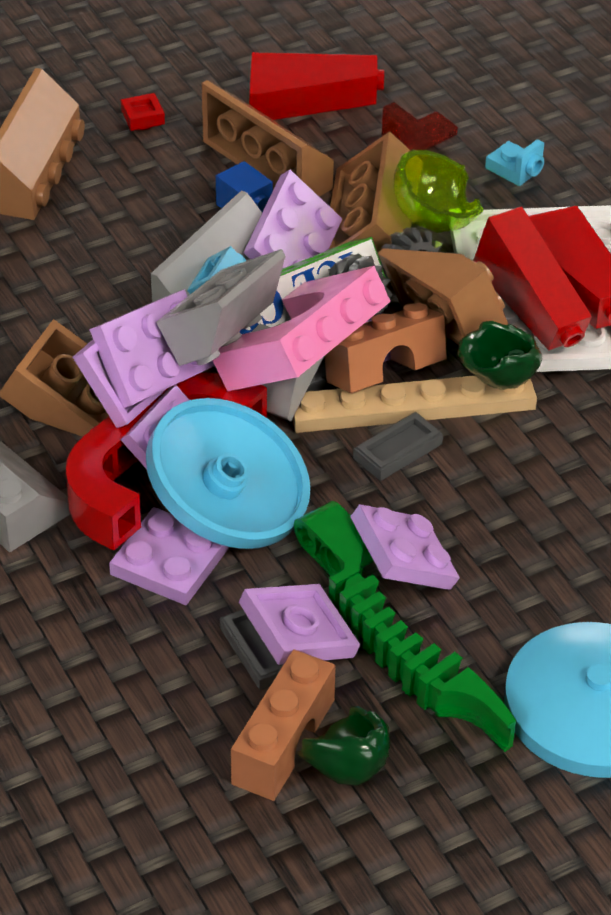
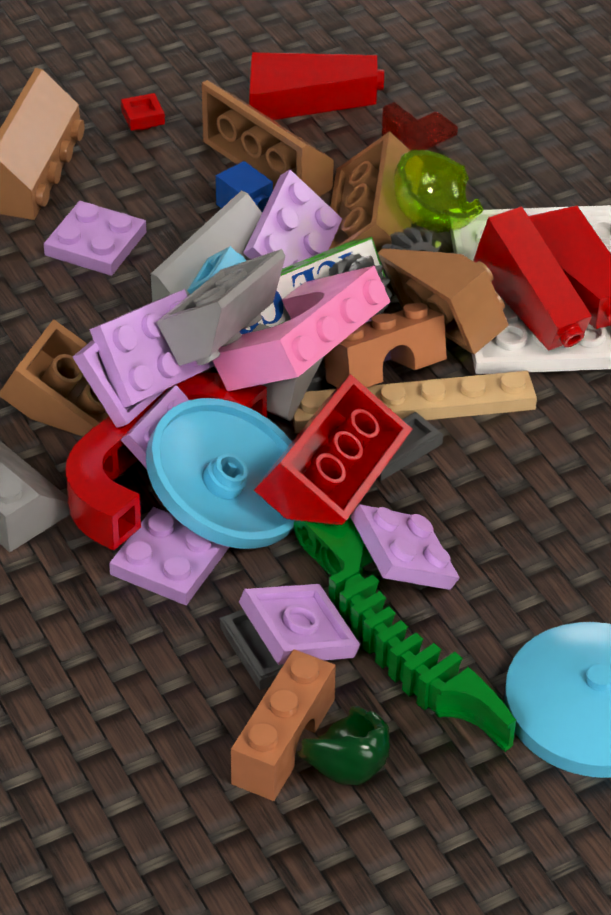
dark green hair [458,321,542,390] -> none
medium azure bracket [485,139,544,186] -> none
none -> lavender plate [44,201,146,276]
none -> red slope [254,374,413,525]

